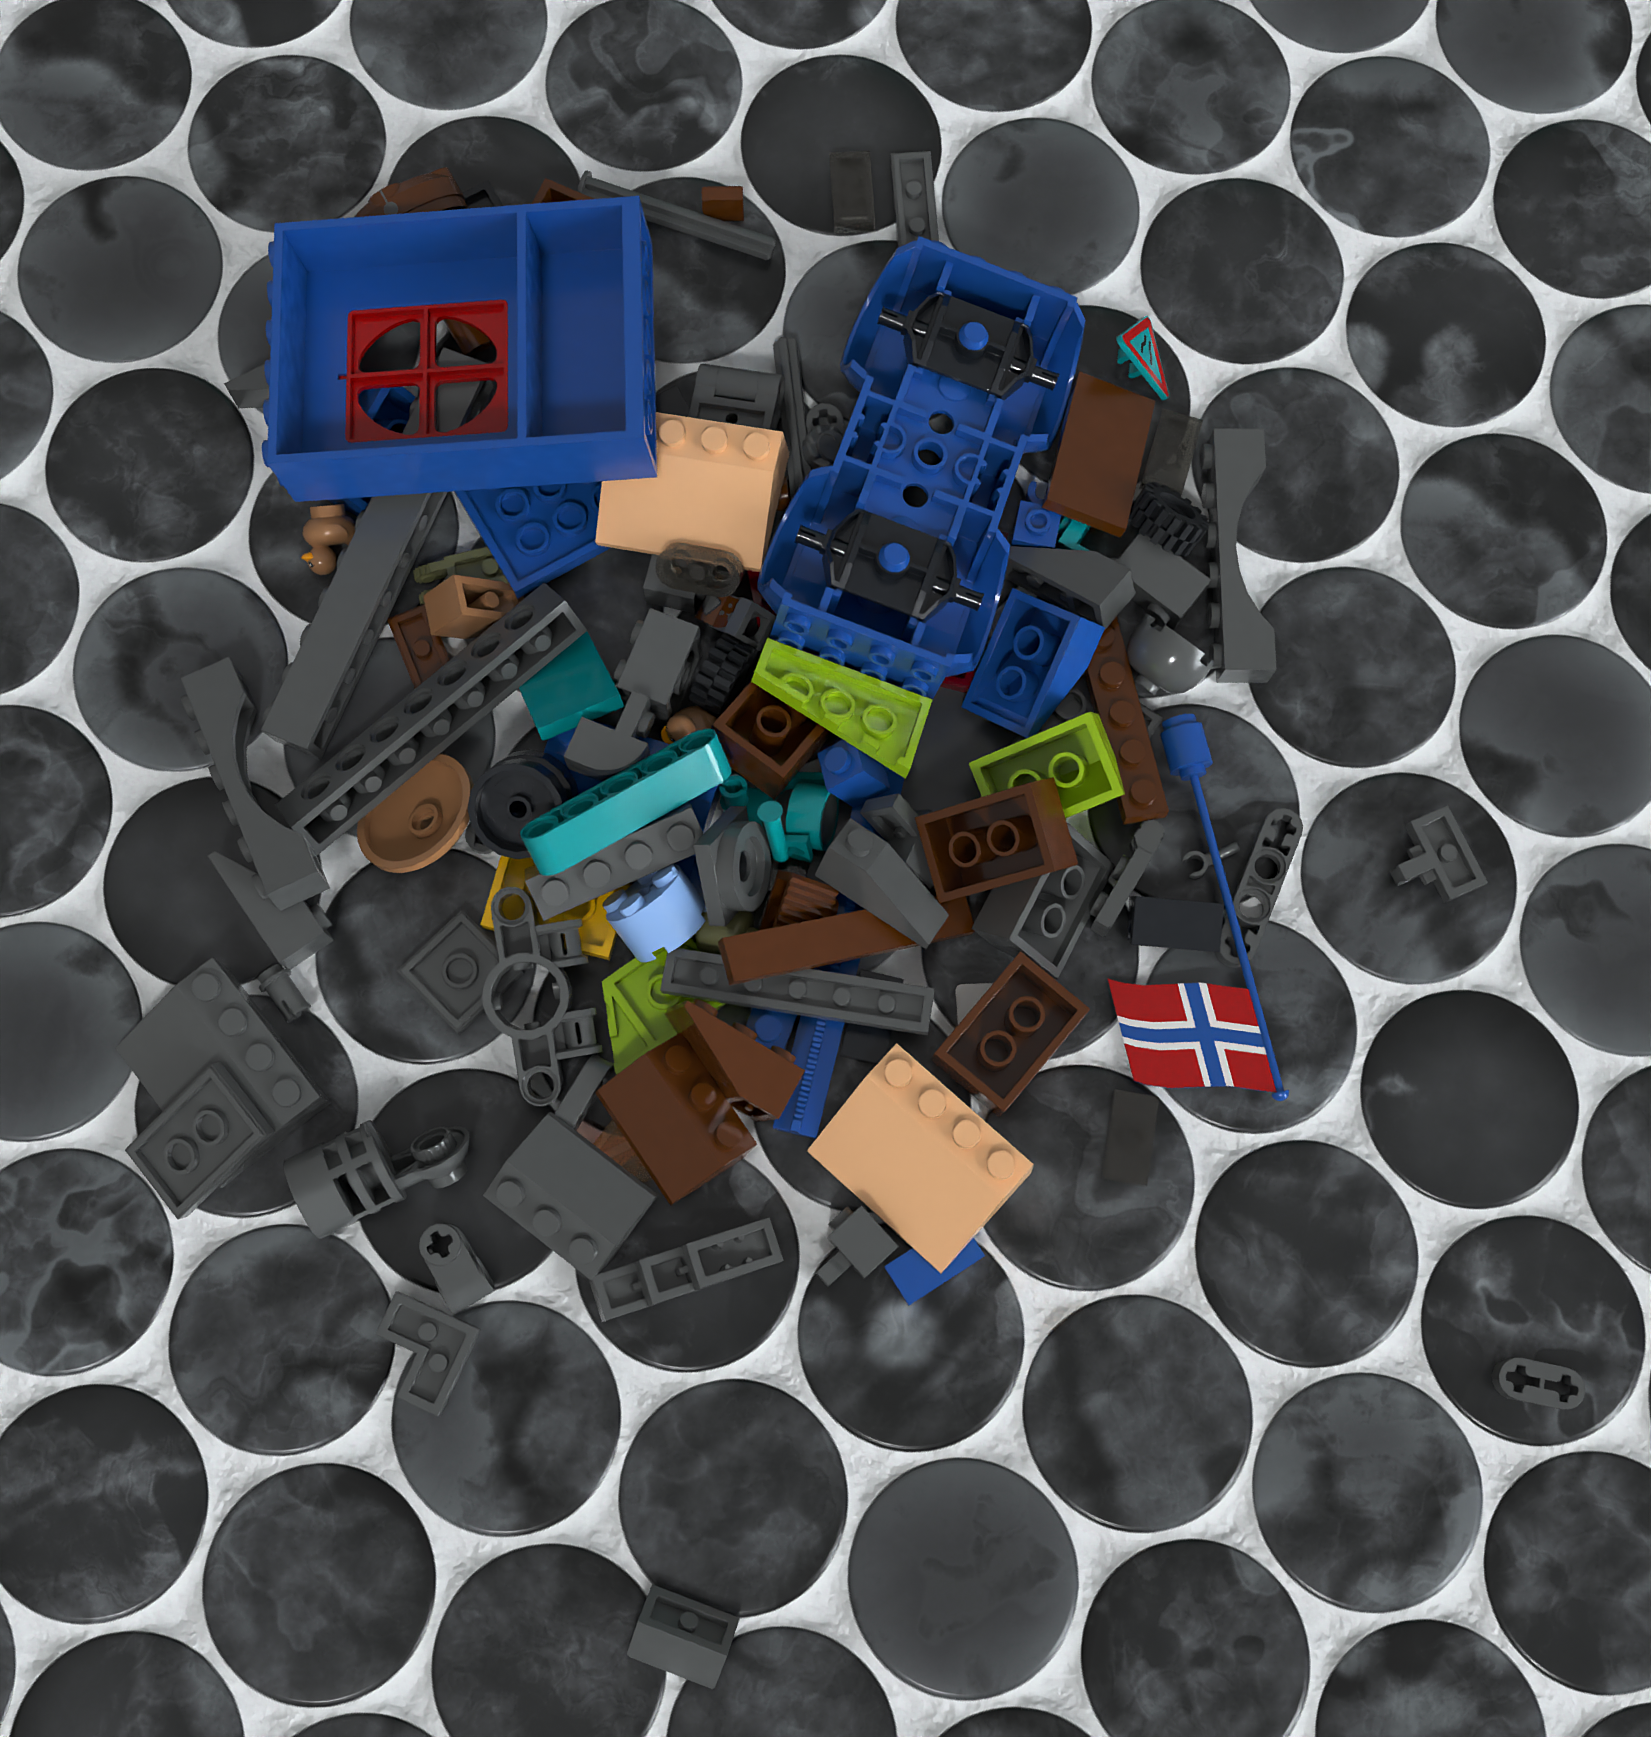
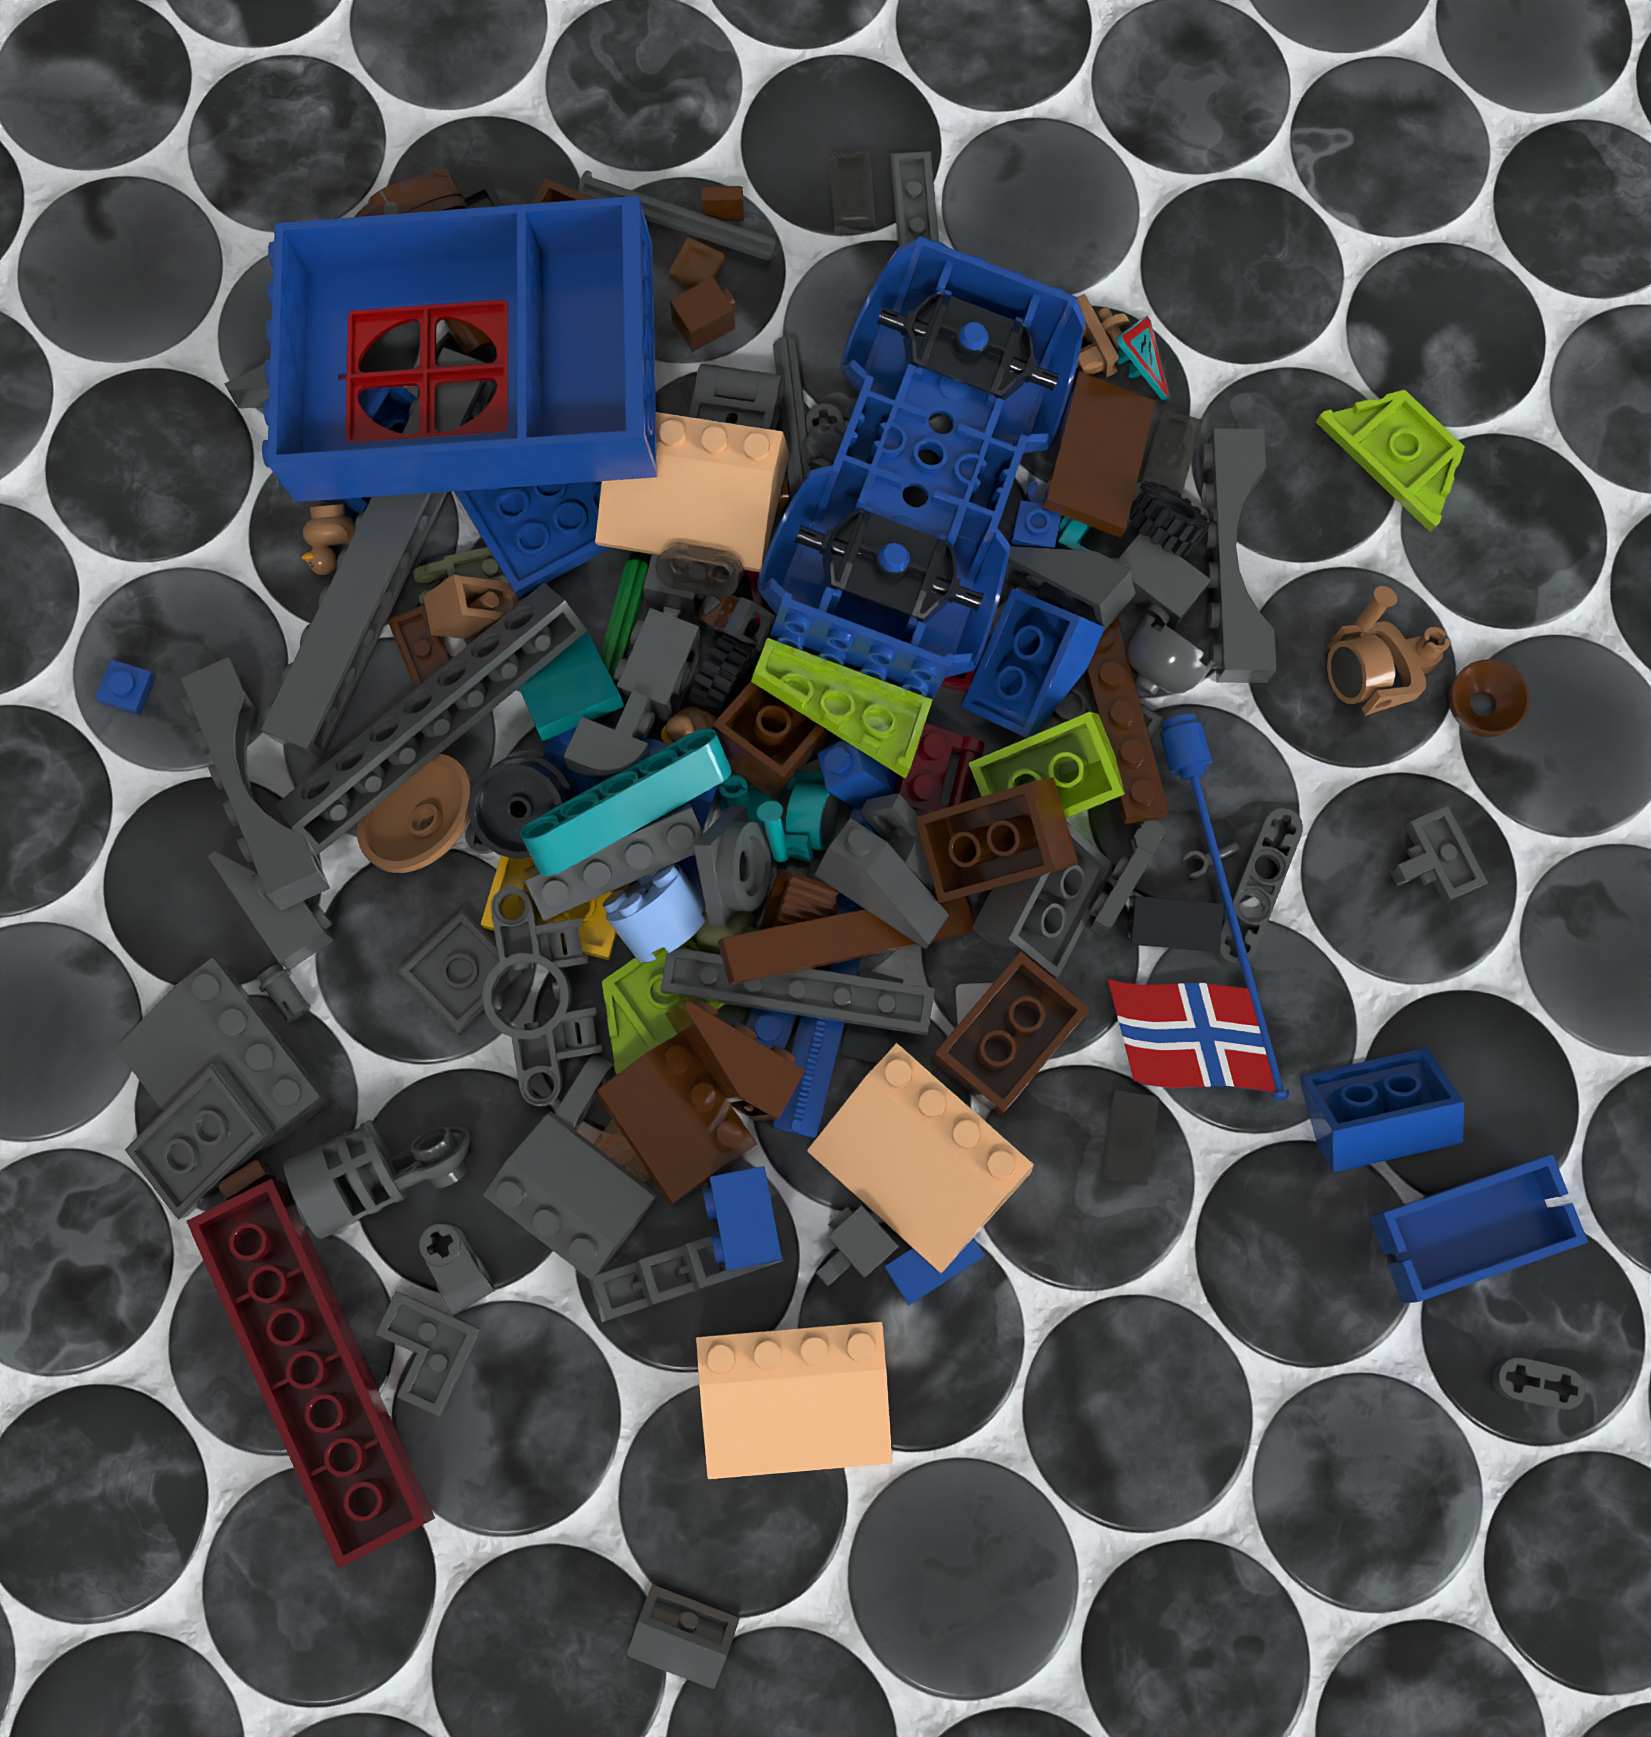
none -> blue plate [95,659,156,716]
none -> dark red brick [186,1179,436,1569]
none -> reddish brown tile [218,1160,276,1200]
none -> green axle [595,559,649,721]
none -> clear orange tile [669,237,725,288]
none -> reddish brown brick [670,277,737,352]
none -> light nougat slope [696,1322,892,1479]
none -> blue brick [703,1166,782,1271]
none -> dark red plate [893,723,985,812]
none -> medium nougat hips [1077,294,1130,378]
none -> blue slope [1300,1048,1464,1173]
none -> lime wing [1316,390,1465,533]
none -> medium nougat piece [1327,586,1450,716]
none -> blue piece [1369,1154,1588,1303]
none -> reddish brown piece [1448,659,1530,737]

